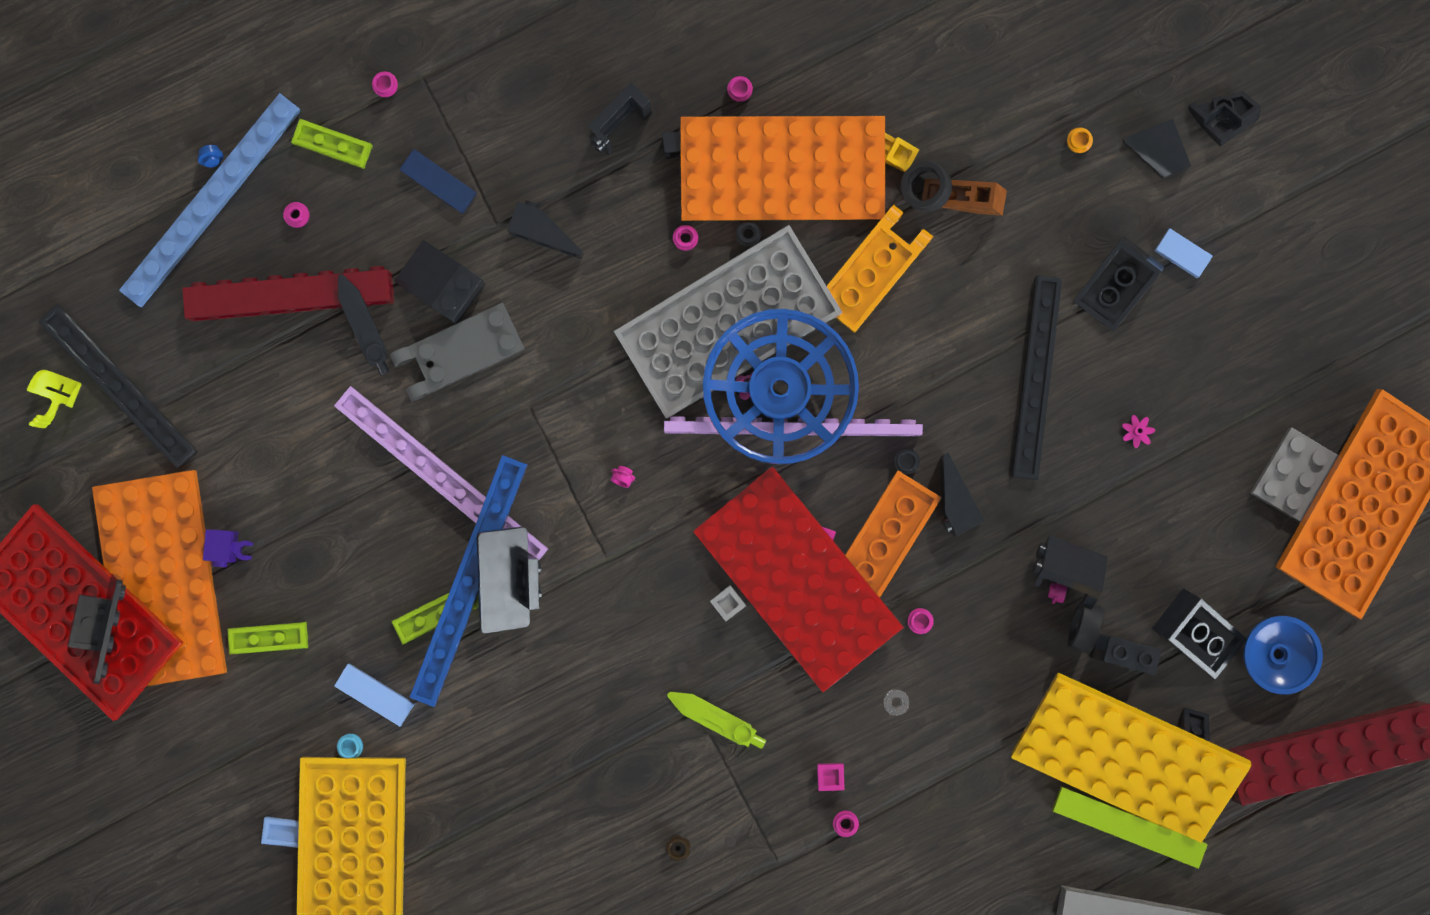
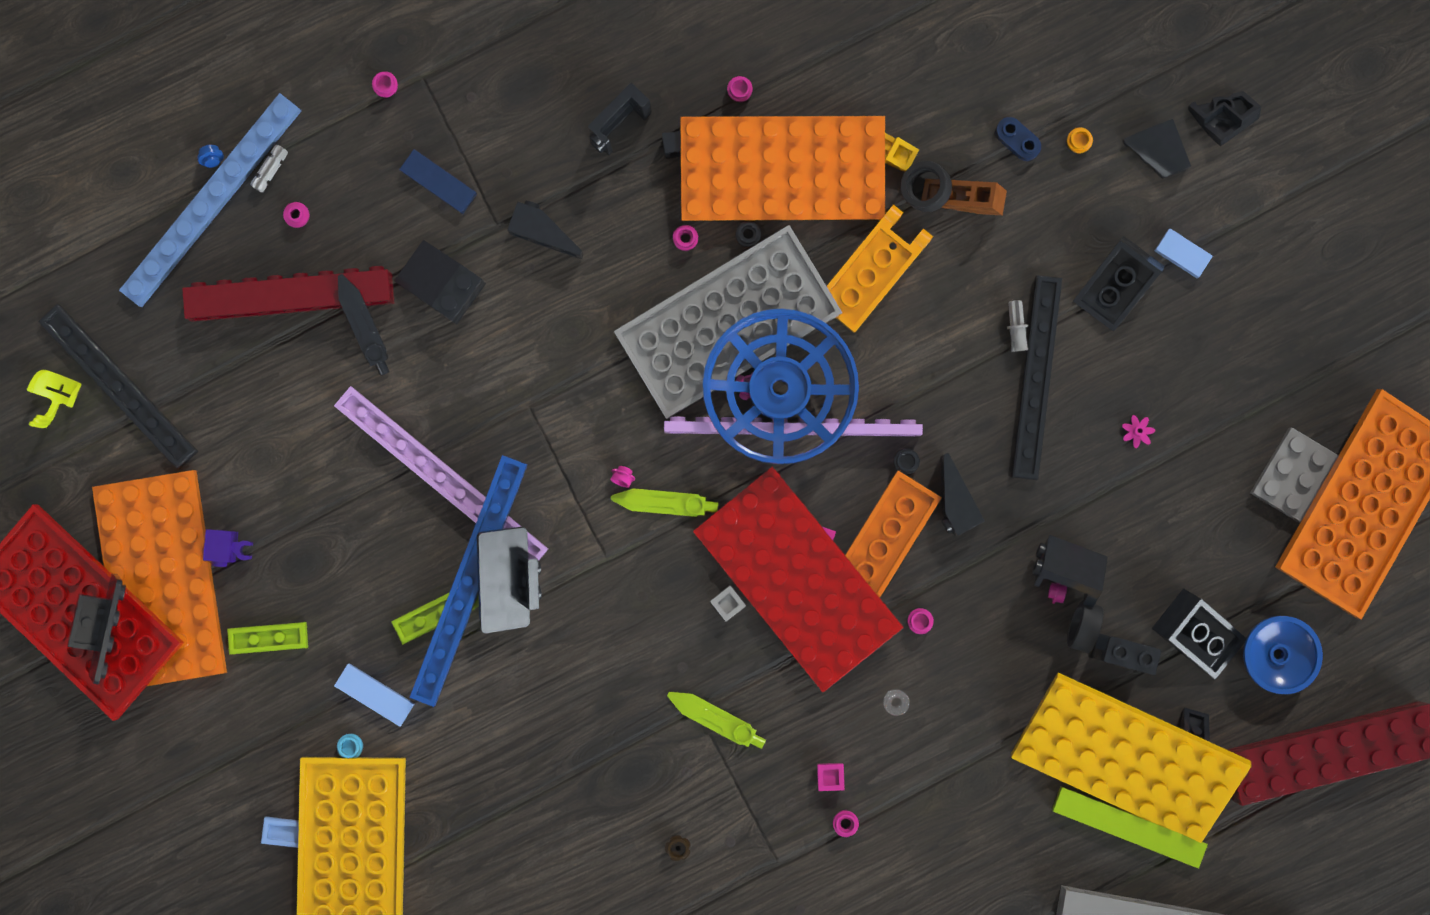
lime tile [291,119,373,169] -> none
dark grey hinge [389,303,525,402] -> none
none -> light grey axle [251,145,288,192]
none -> lime piece [611,489,718,517]
none -> dark blue plate [995,117,1041,161]
none -> light grey axle [1007,300,1028,352]

